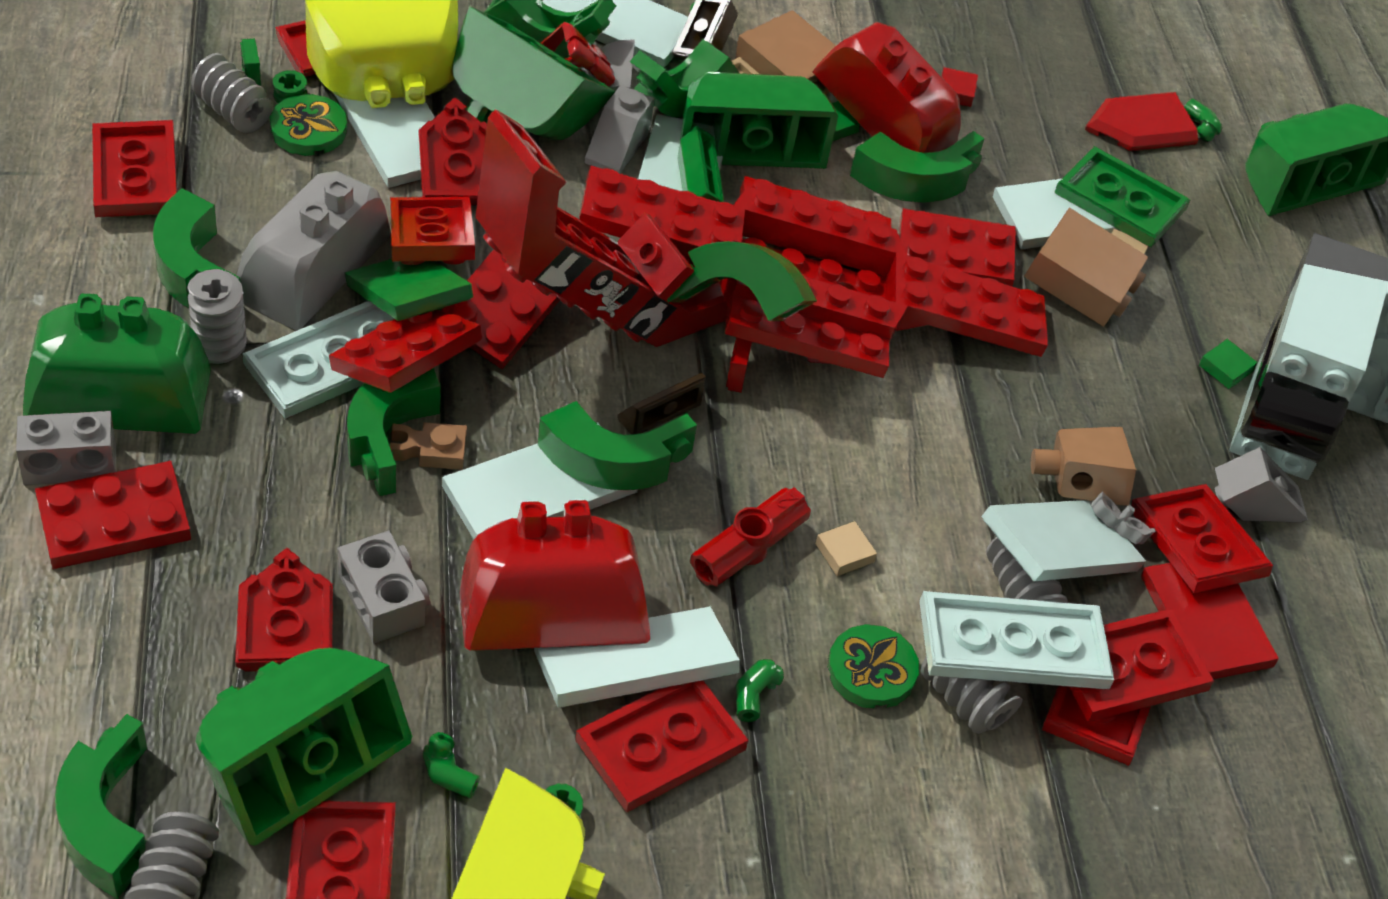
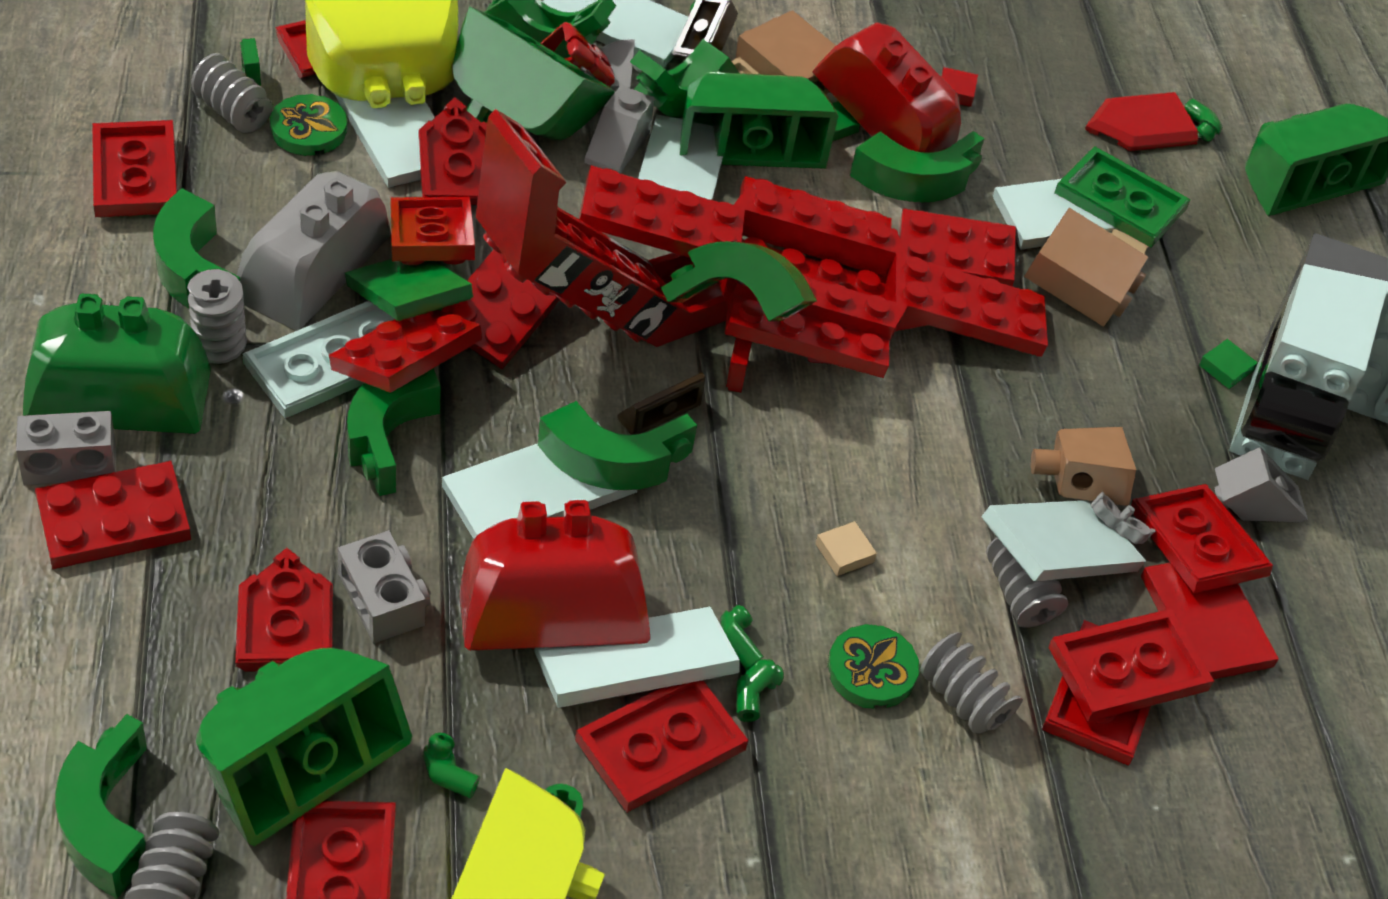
green bush [273,70,307,104] -> none
medium nougat plate [390,422,467,470] -> none
red plate [617,213,695,300] -> none
green piece [678,126,724,202] -> none
red piece [690,487,811,587] -> none
light aqua tile [919,591,1114,689] -> none
none -> green arm [720,605,764,671]

